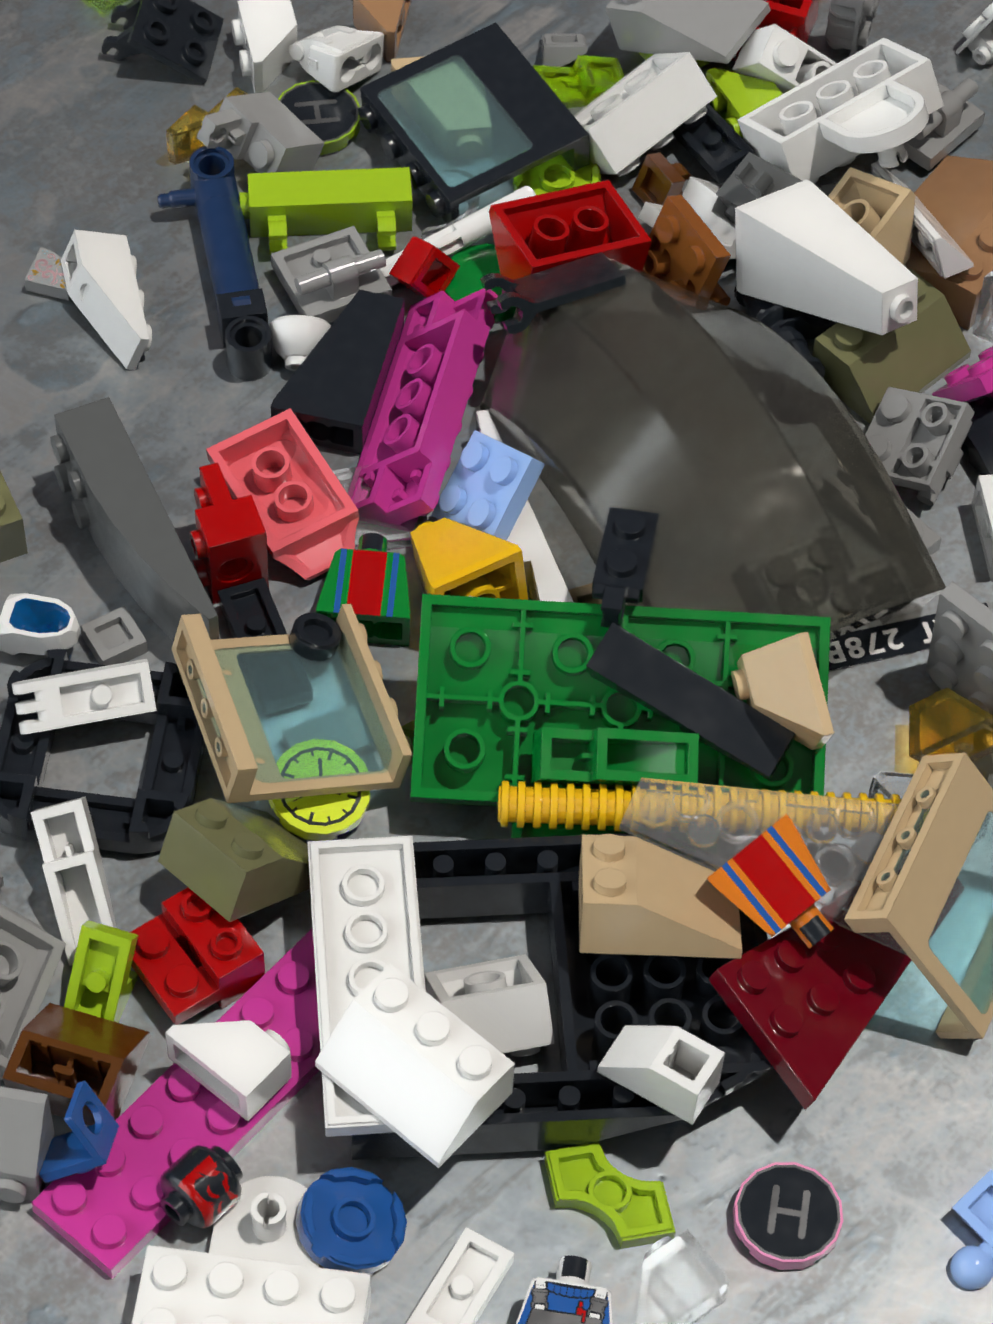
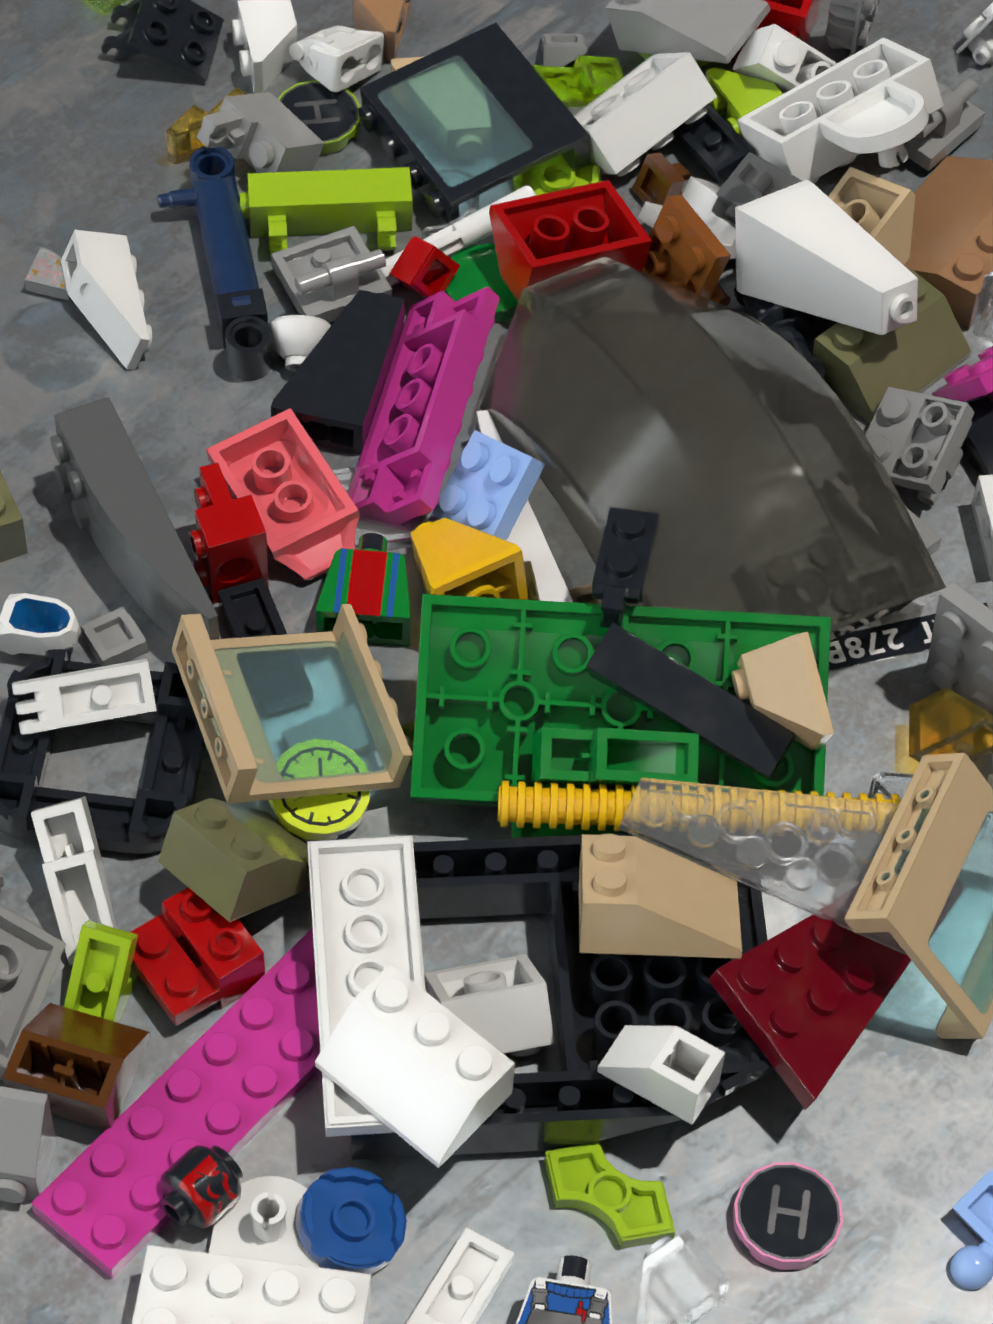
blue bracket [39,1081,119,1183] -> none
white slope [165,1020,292,1121] -> none
black tile [289,613,342,661] -> none
black flag [480,252,627,334] -> none
torso [707,814,834,949] -> none
white slope [870,162,974,279] -> none

